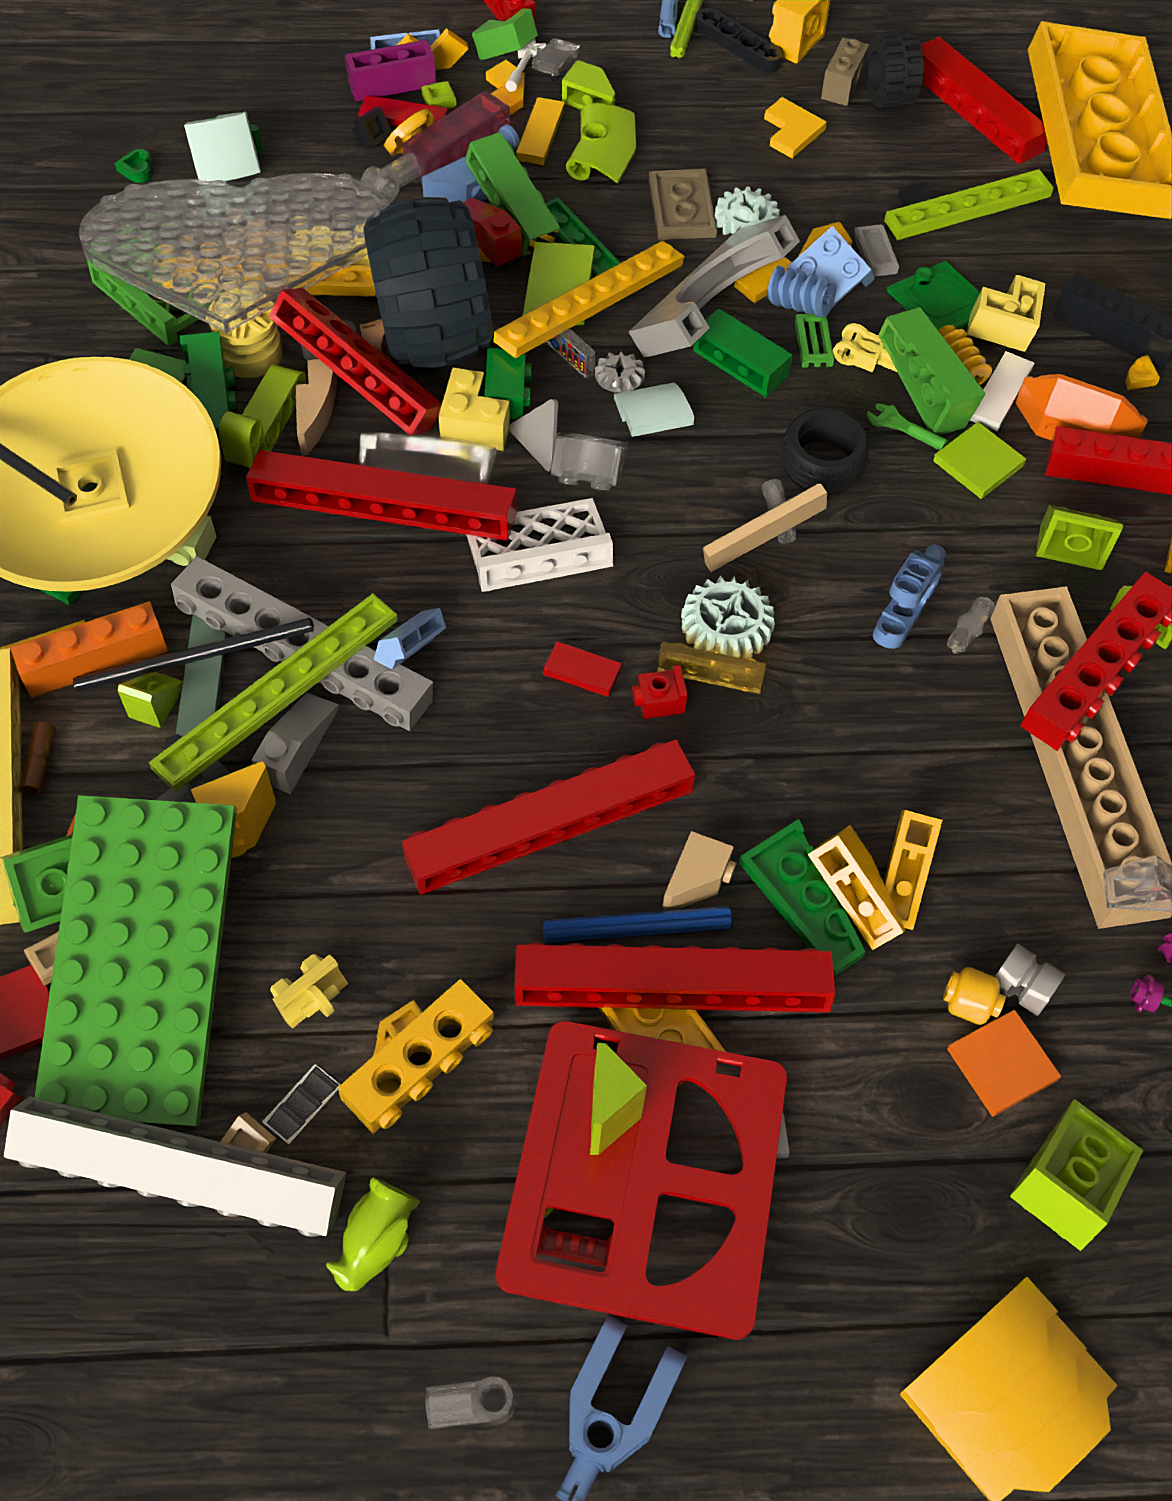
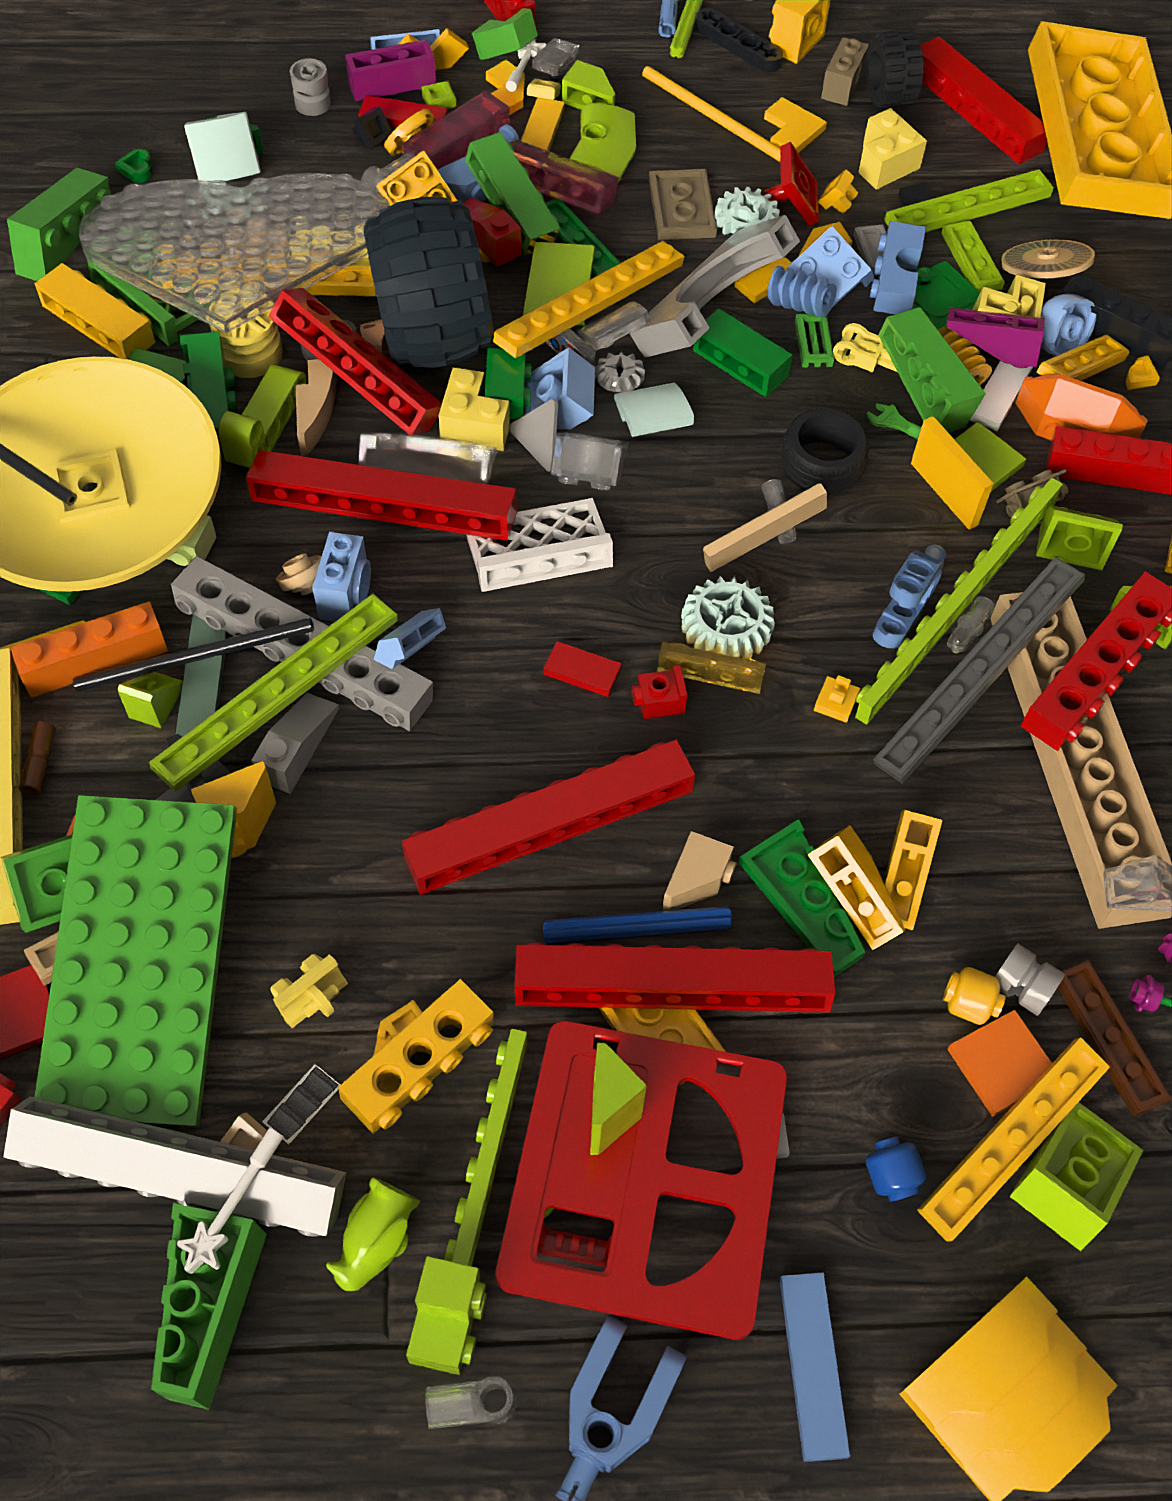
none -> bright green wedge [7,168,111,281]
none -> yellow brick [34,263,156,359]
none -> bright green wedge [151,1203,267,1410]
none -> white piece [177,1128,283,1274]
none -> tan plate [276,553,321,595]
none -> light grey wheel [290,58,331,116]
none -> light blue brick [312,532,371,622]
none -> yellow slope [376,150,458,206]
none -> lime brick [406,1256,487,1375]
none -> lime plate [444,1029,527,1267]
none -> clear pink brick [509,139,619,214]
none -> light blue slope [523,347,595,430]
none -> light yellow tile [527,79,561,100]
none -> clear slope [576,301,651,351]
none -> yellow piece [642,66,780,162]
none -> red tile [765,141,819,226]
none -> medium blue tile [780,1273,850,1462]
none -> yellow tile [814,675,860,723]
none -> yellow tile [818,169,858,213]
none -> lime plate [855,478,1063,725]
none -> light yellow brick [858,108,927,189]
none -> blue head [865,1136,927,1202]
none -> medium blue arch [870,221,926,314]
none -> dark grey tile [873,557,1085,784]
none -> yellow tile [911,416,993,530]
none -> yellow plate [917,1037,1110,1242]
none -> lime tile [941,220,1004,292]
none -> magenta slope [946,308,1045,368]
none -> dark tan hinge [996,469,1068,517]
none -> piece [1001,240,1095,278]
none -> yellow tile [1037,335,1130,381]
none -> light blue cylinder [1041,293,1096,356]
none -> reddish brown tile [1057,960,1172,1118]

